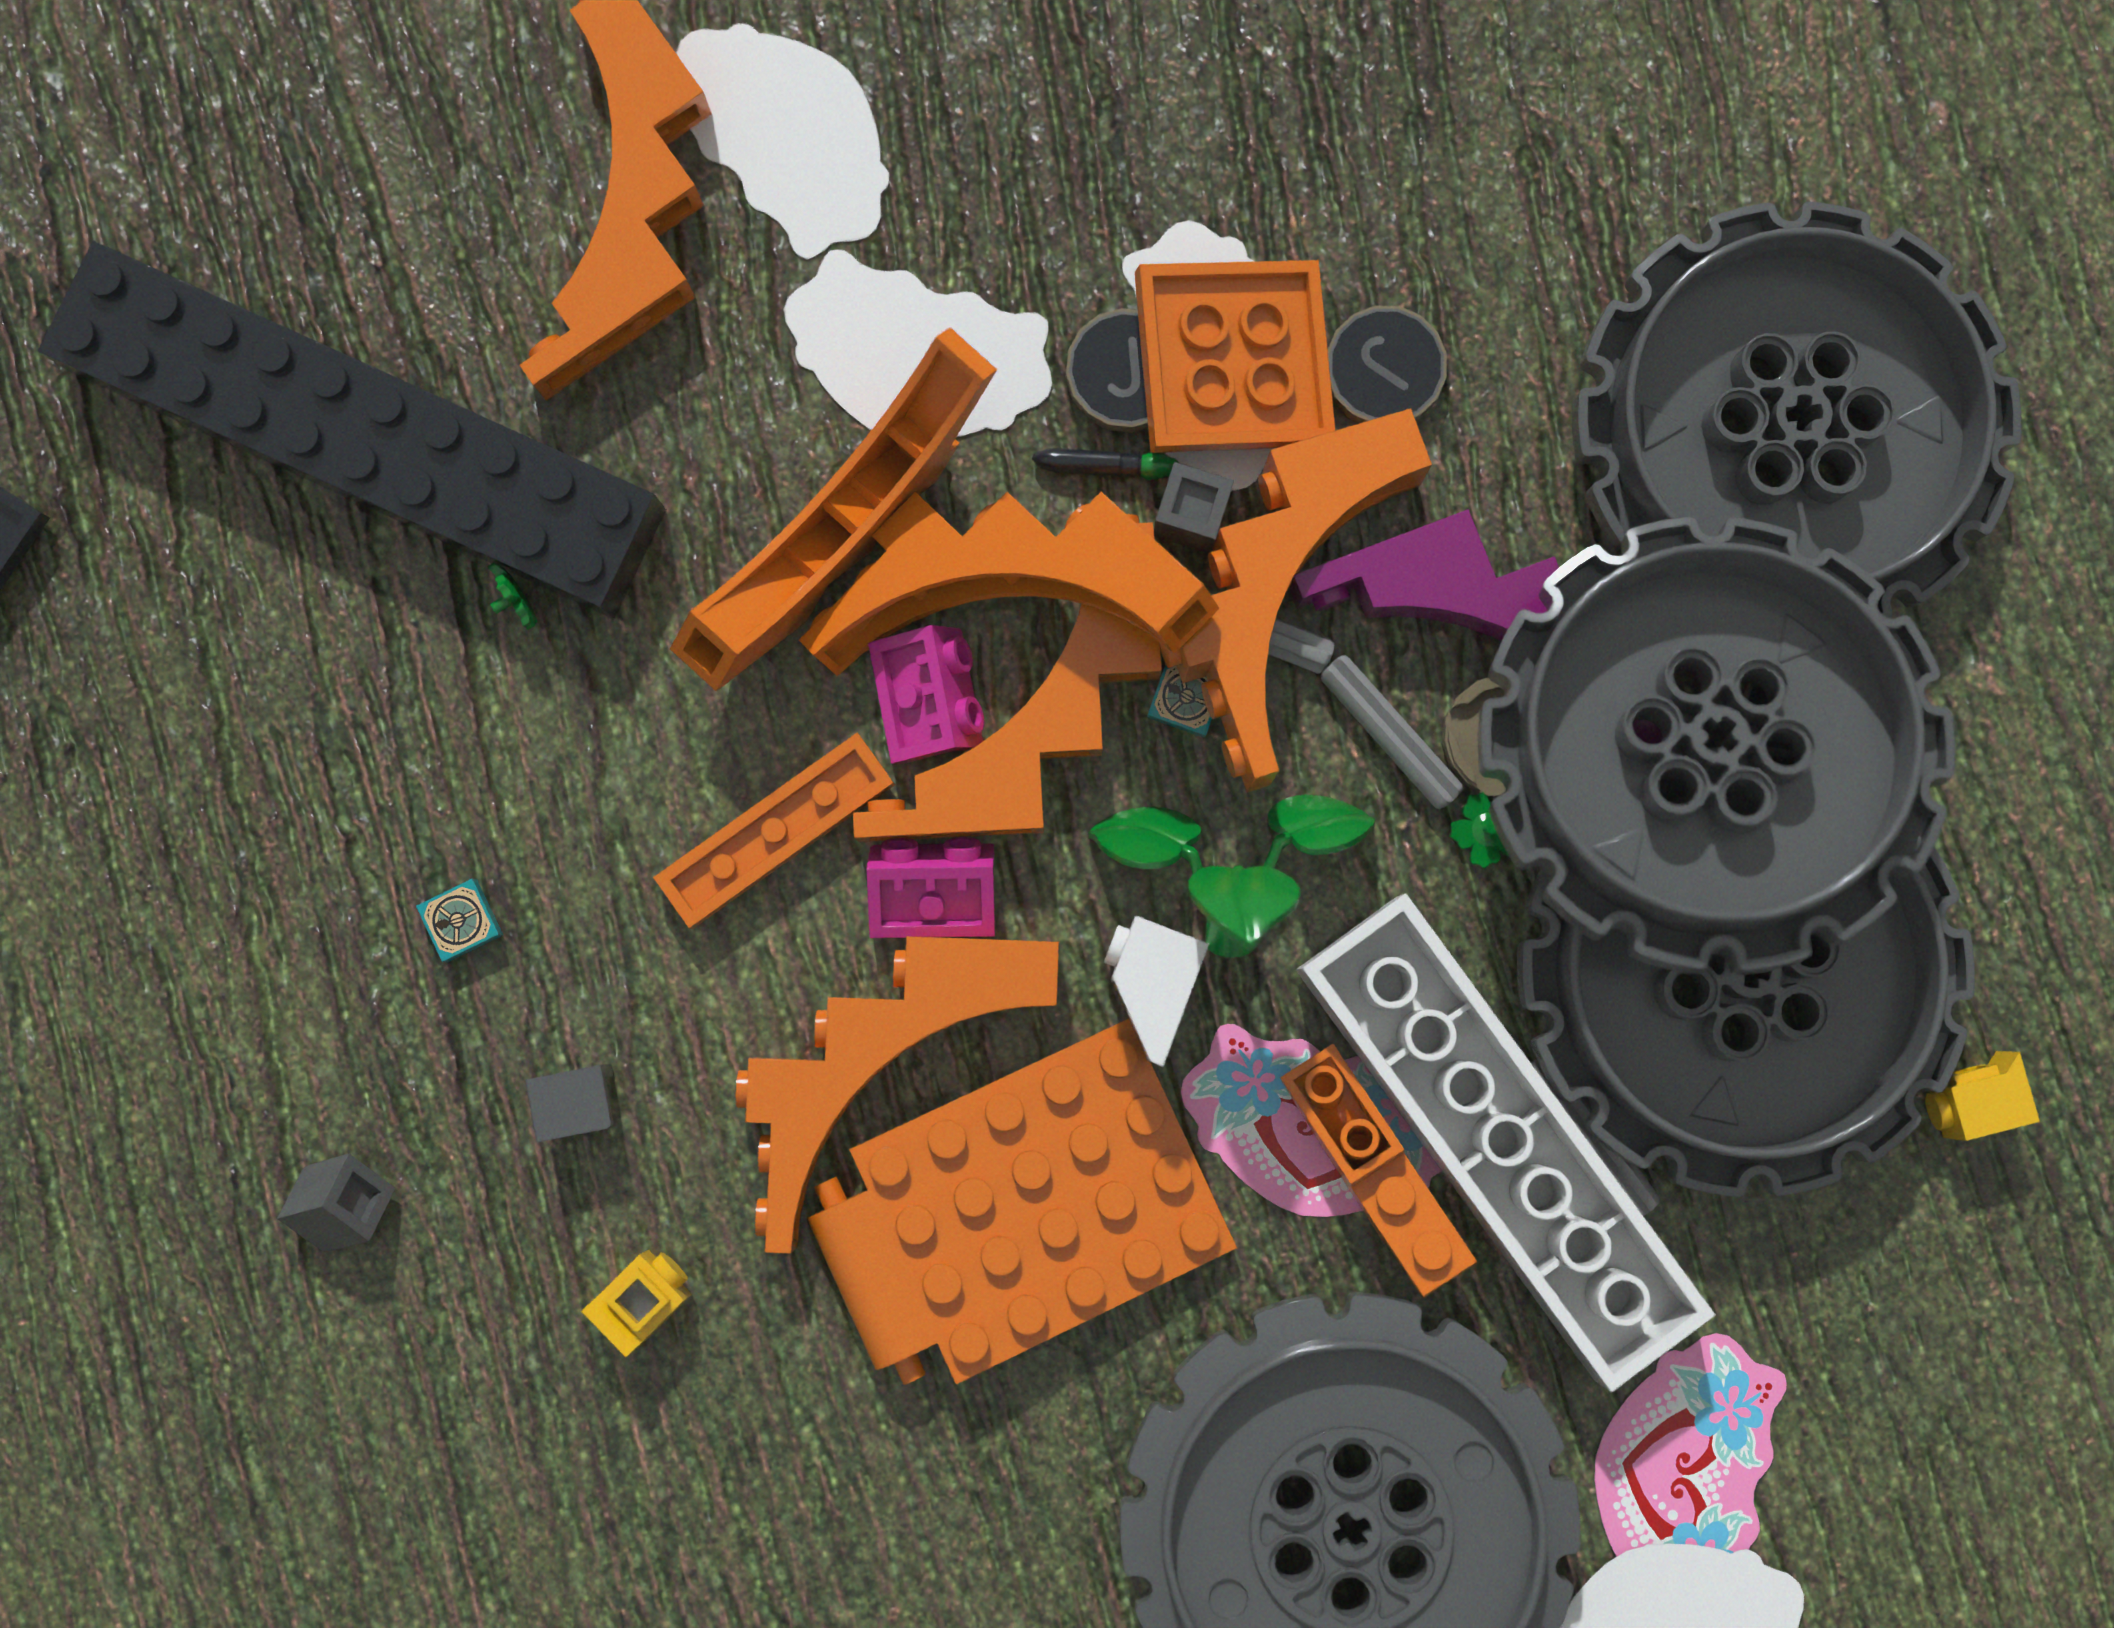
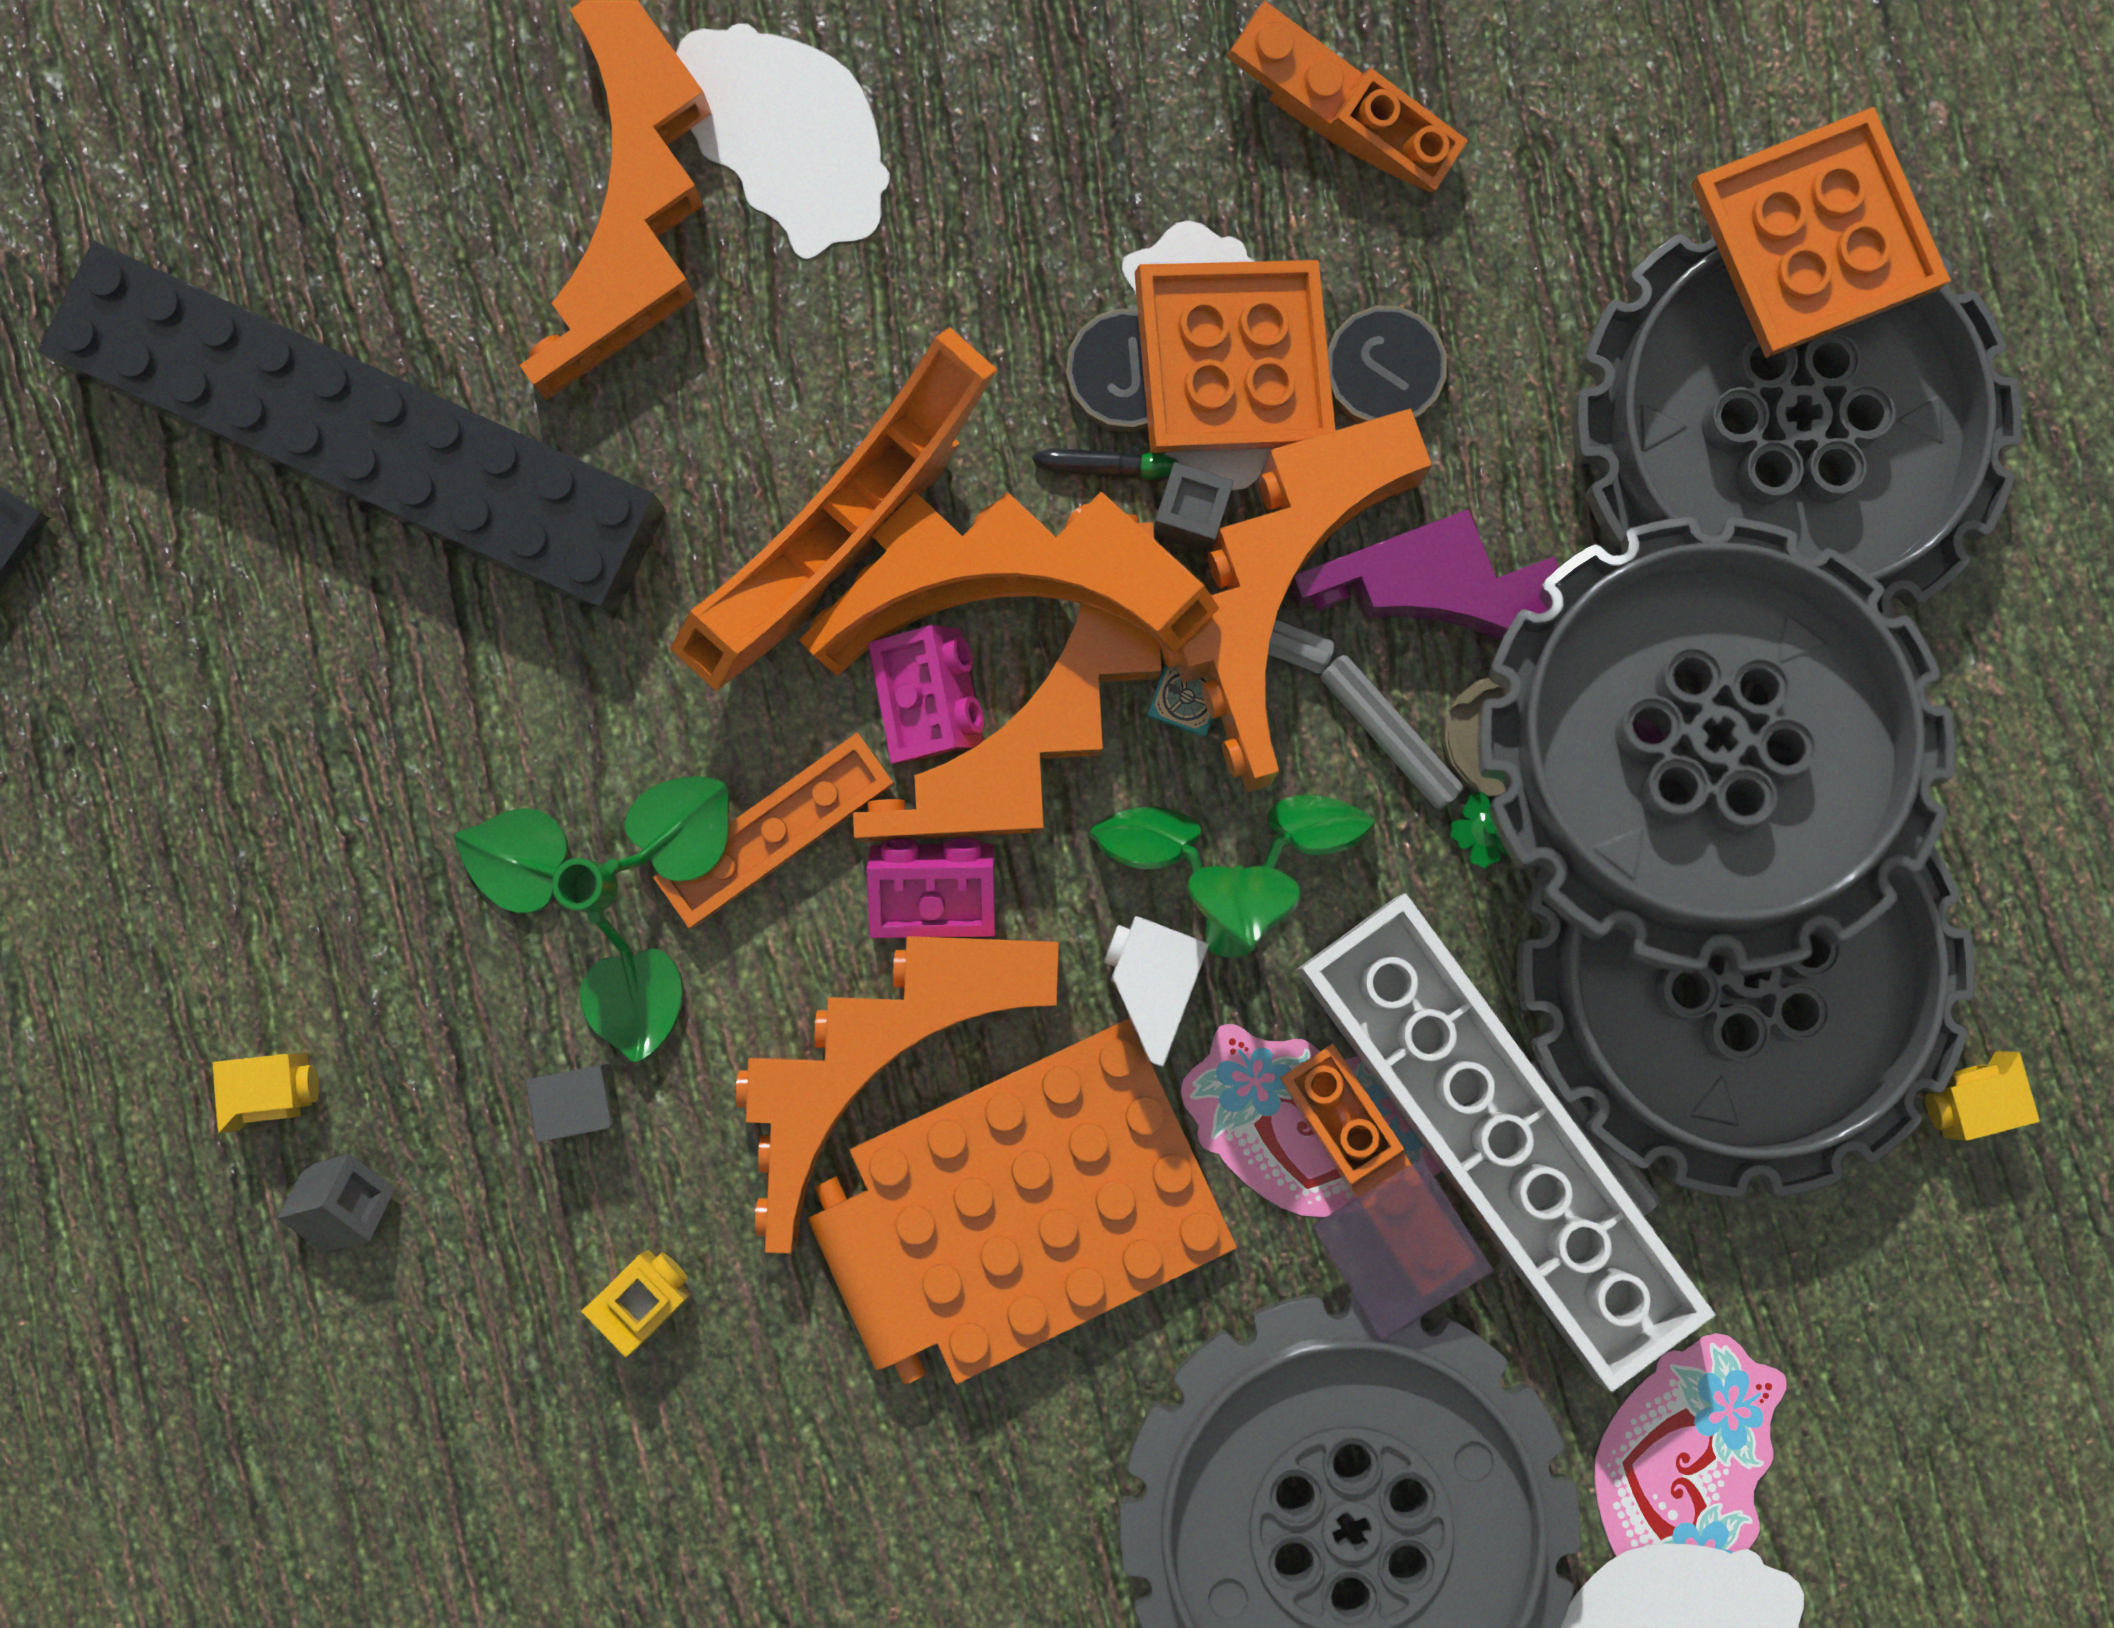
tile [416,878,503,963] -> none
green plant [488,562,537,630] -> none
white sticker [784,250,1052,437] -> none
none -> yellow window [212,1053,319,1134]
none -> green plant [454,776,730,1062]
none -> orange slope [1226,0,1468,193]
none -> clear purple tile [1312,1158,1494,1340]
none -> orange plate [1691,107,1951,358]

